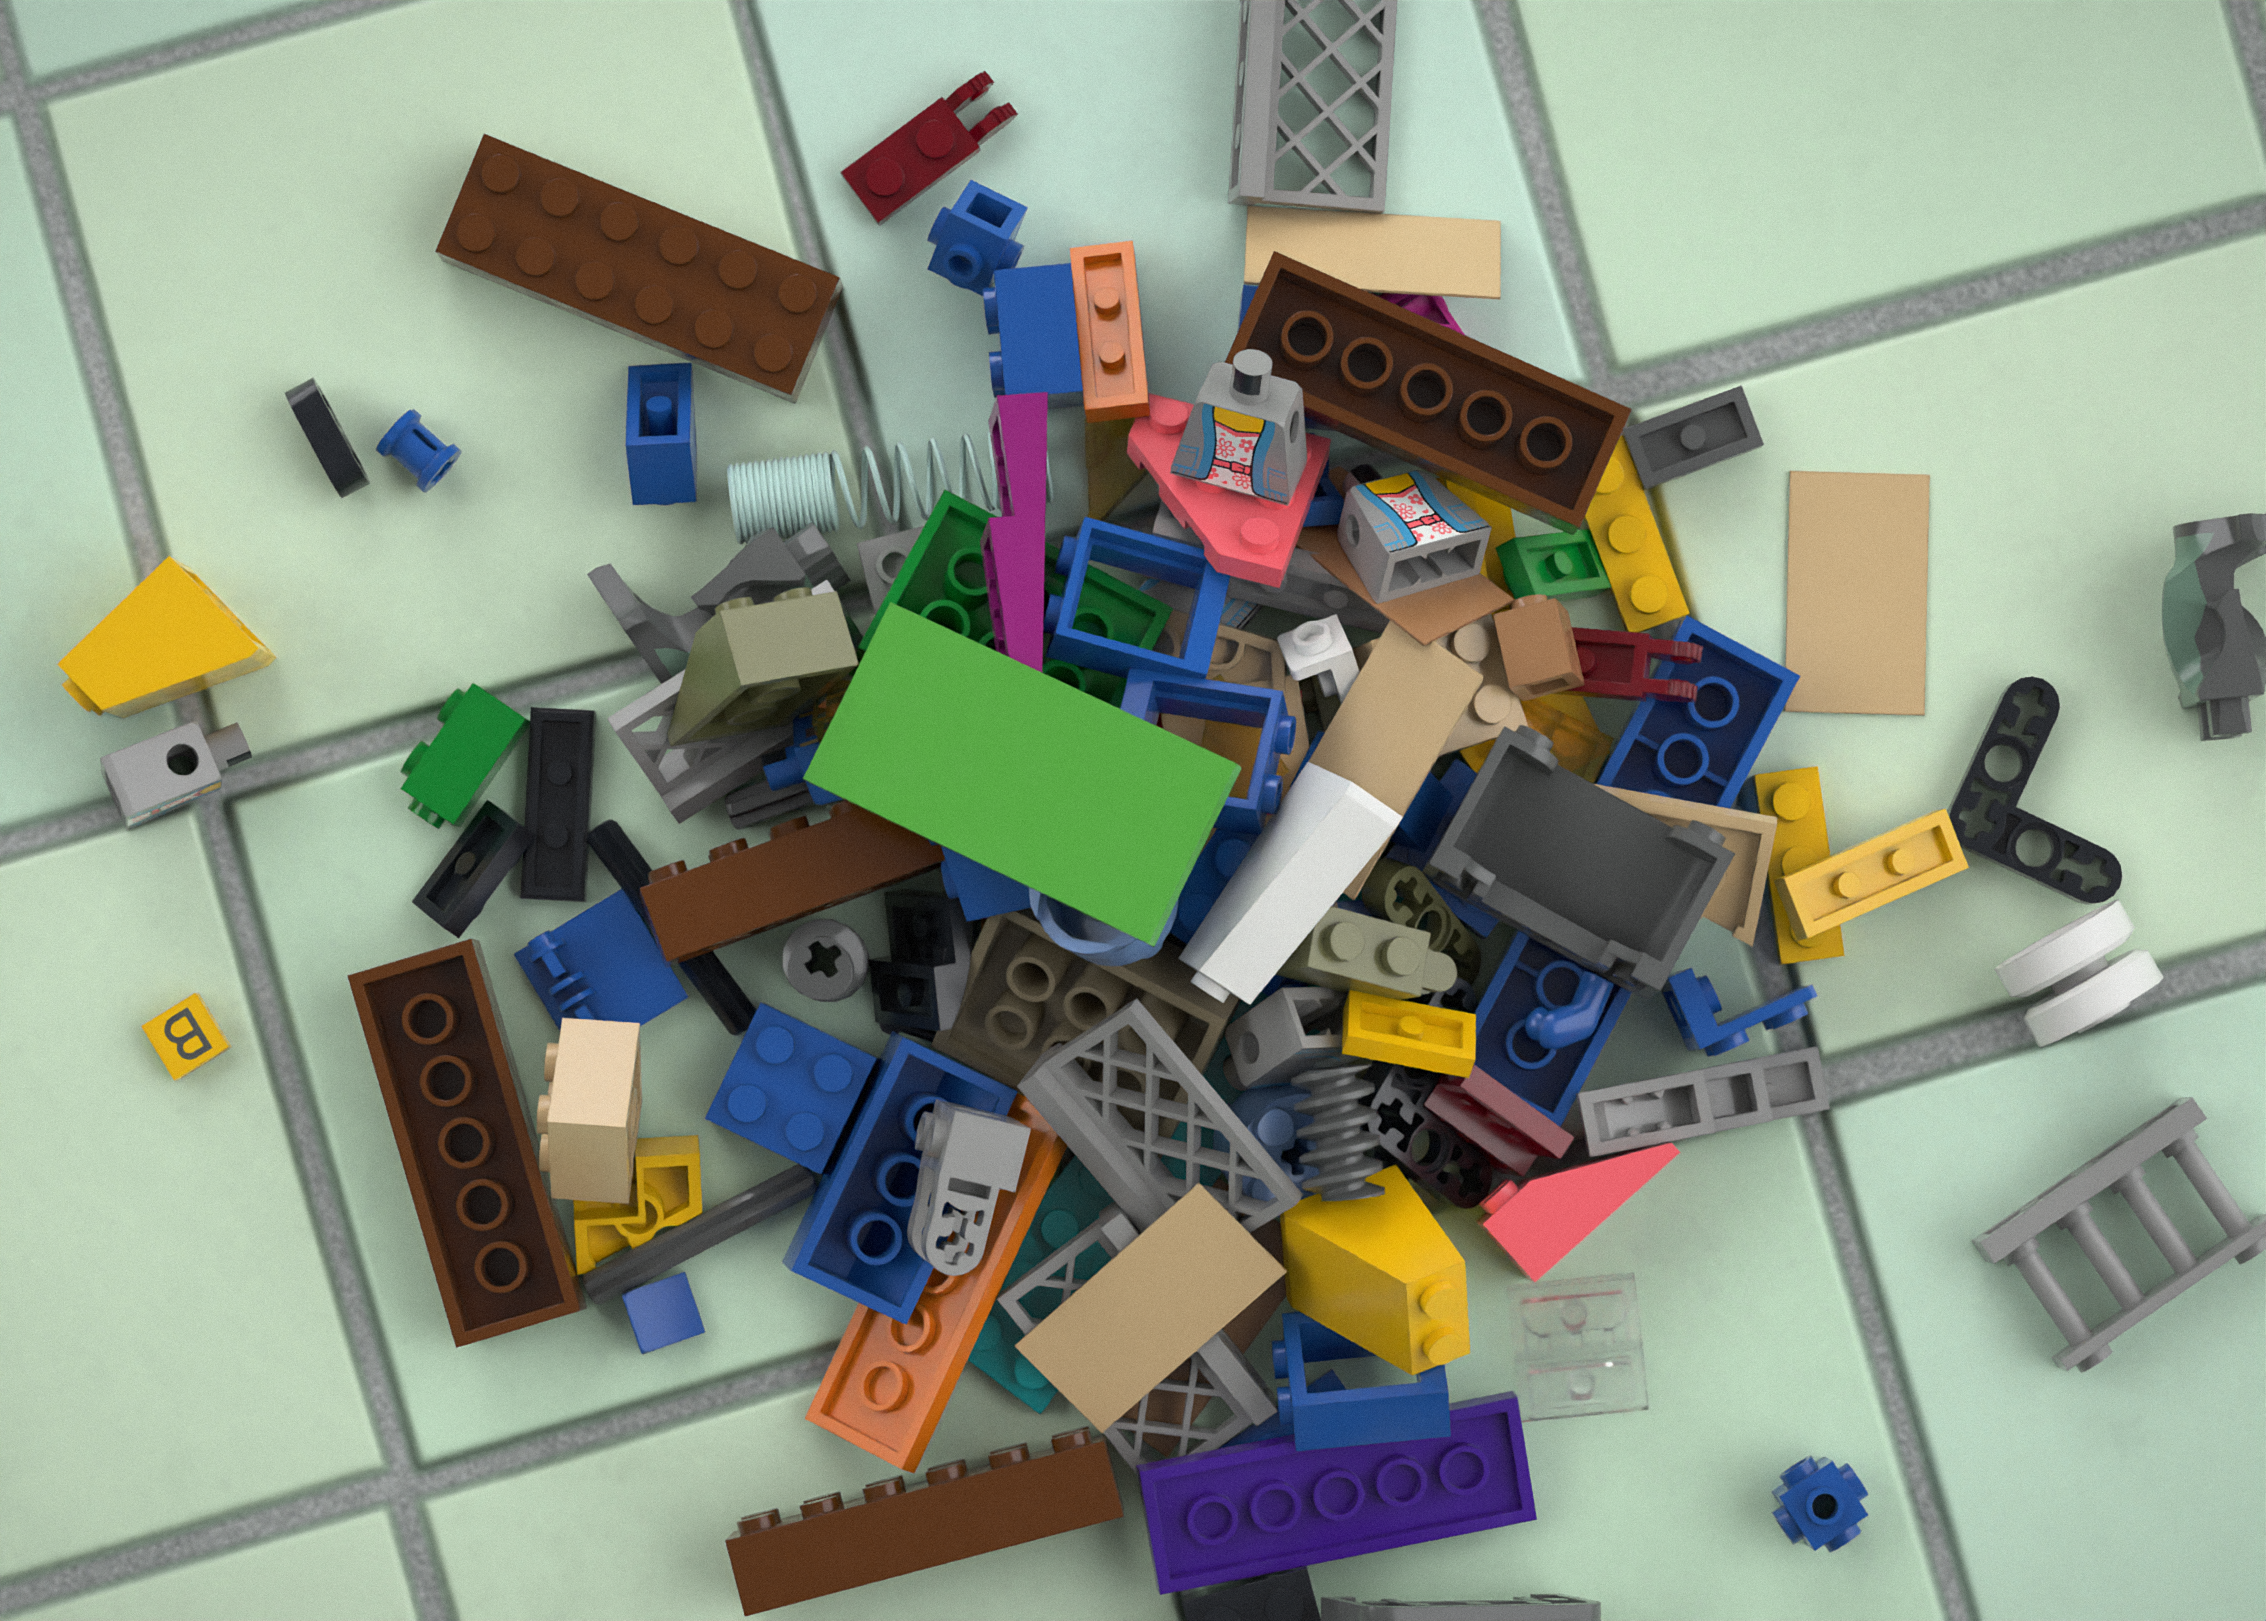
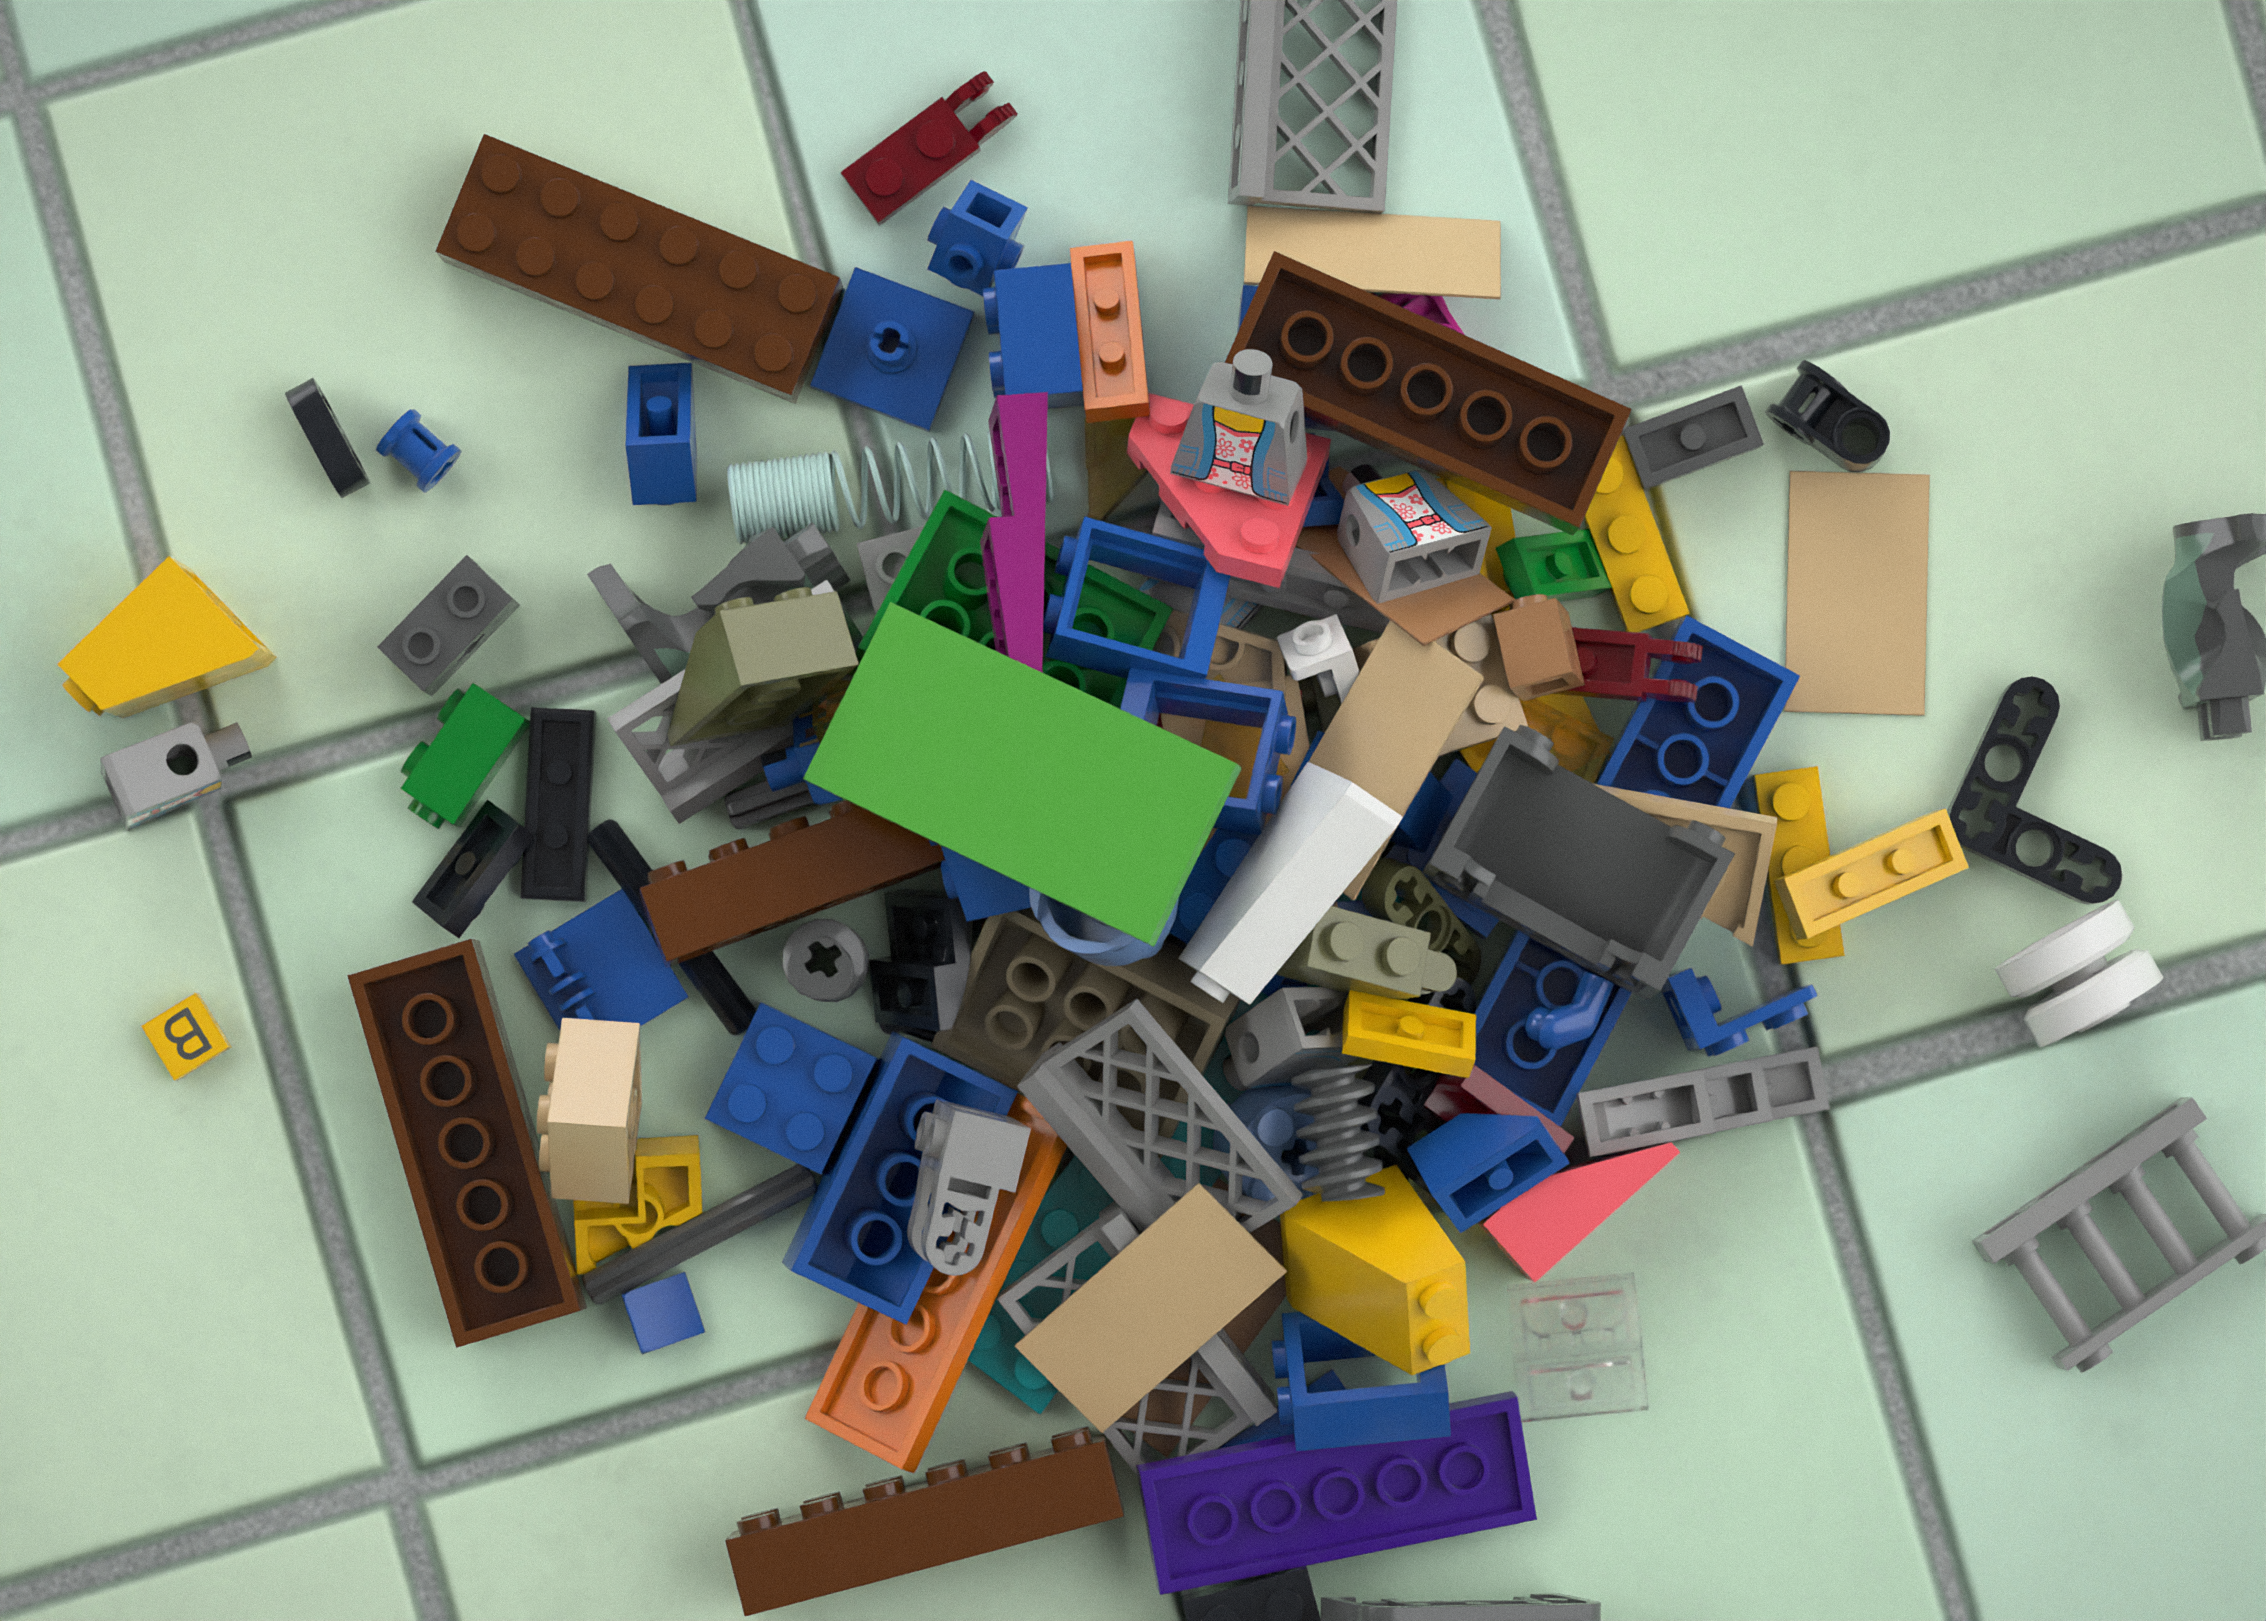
blue brick [1771,1455,1869,1552] -> none
none -> dark grey brick [377,555,520,696]
none -> blue tile [810,267,975,432]
none -> blue slope [1407,1113,1570,1234]
none -> black piece [1765,360,1890,472]

